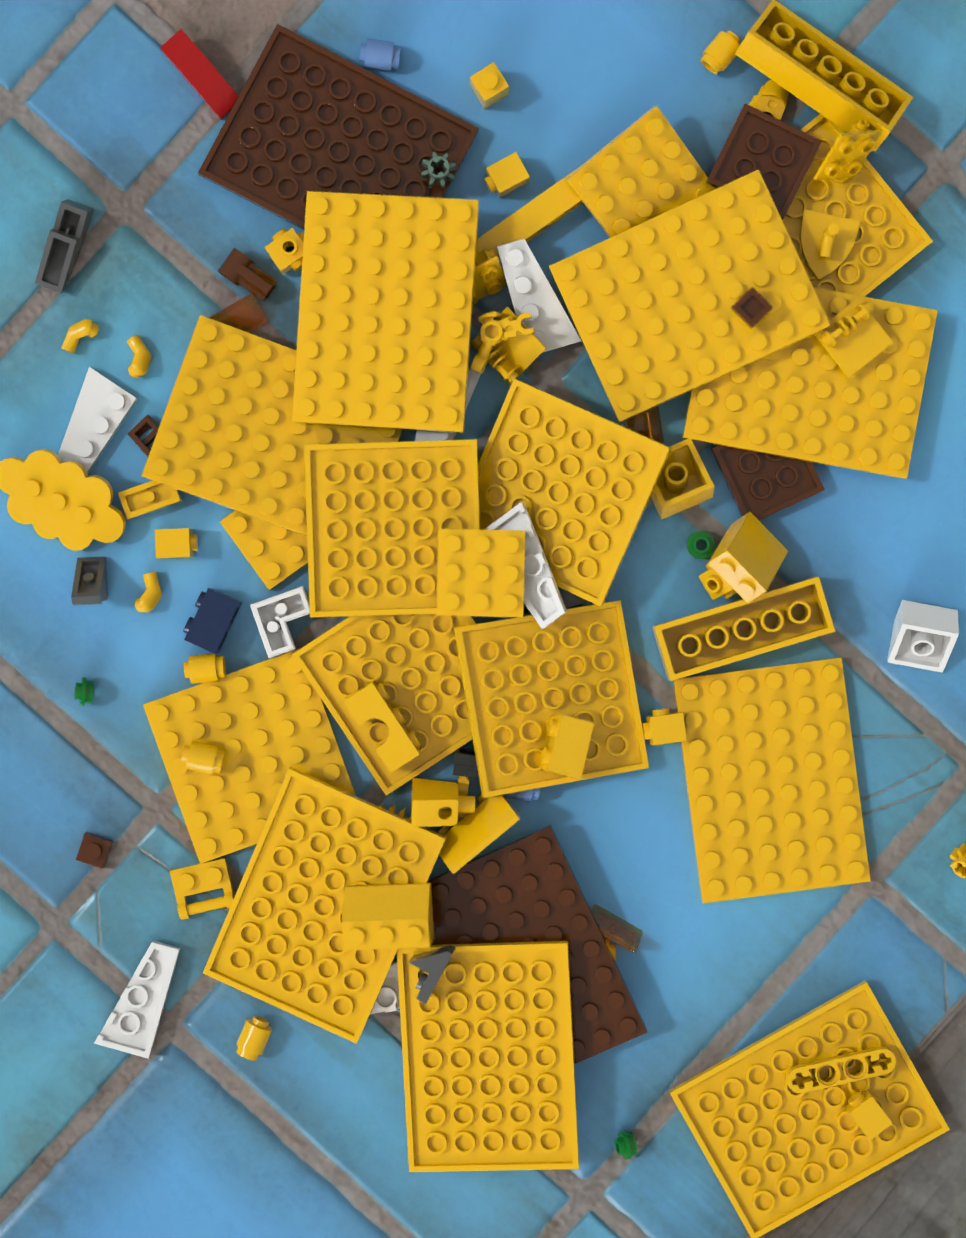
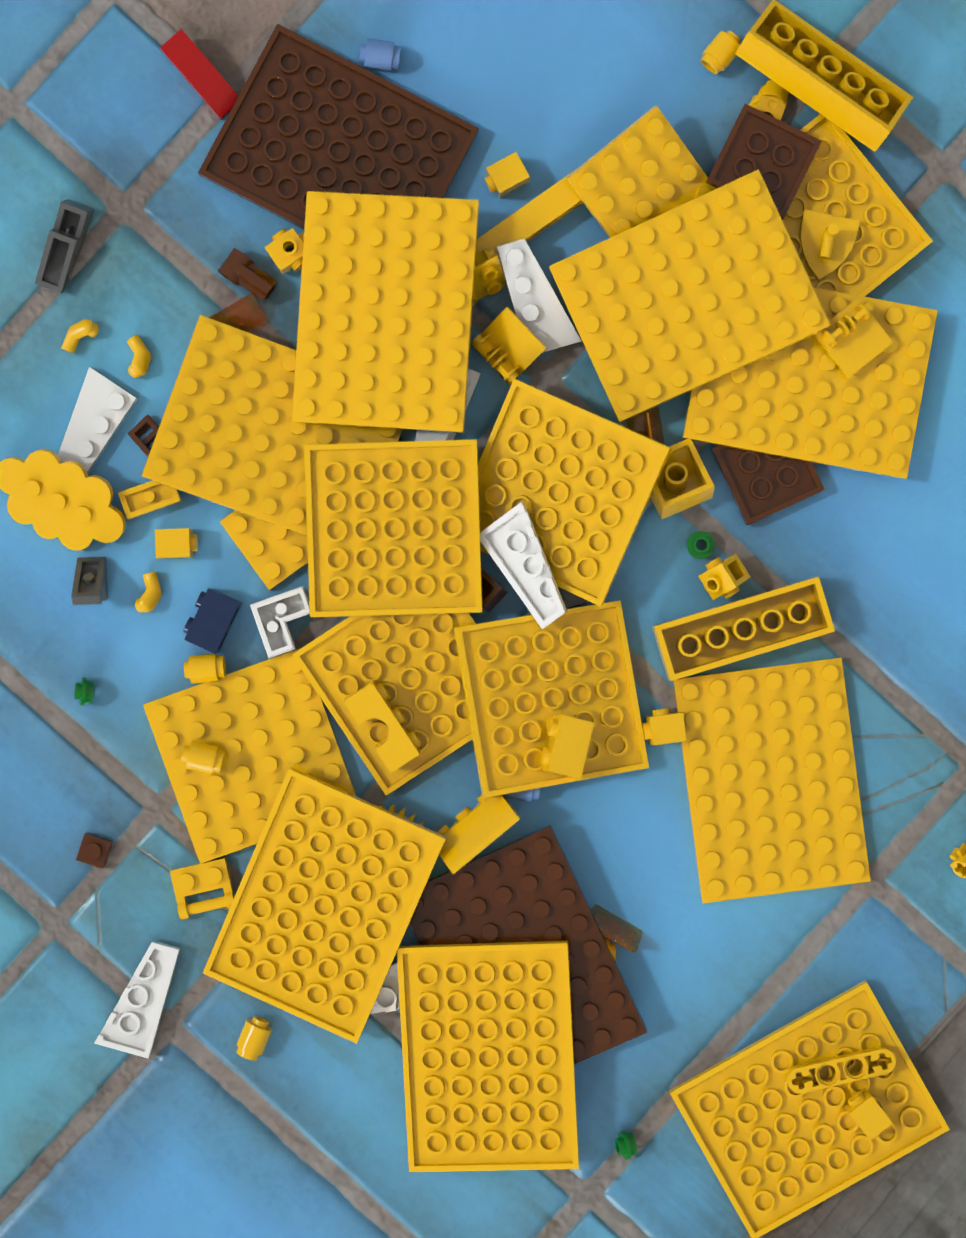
yellow slope [342,883,434,951] -> none
dark grey slope [409,945,455,1004] -> none
yellow torso [411,778,475,827] -> none
sand green gear [421,152,456,190] -> none
yellow plate [437,529,525,617] -> none
pearl dark grey piece [453,747,478,796] -> none
yellow brick [470,62,509,109] -> none
yellow piece [470,311,535,374] -> none
yellow brick [708,512,788,603] -> none
reddish brown plate [731,287,773,329] -> none
yellow hinge [814,119,883,180] -> none
white slope [887,600,959,673] -> none

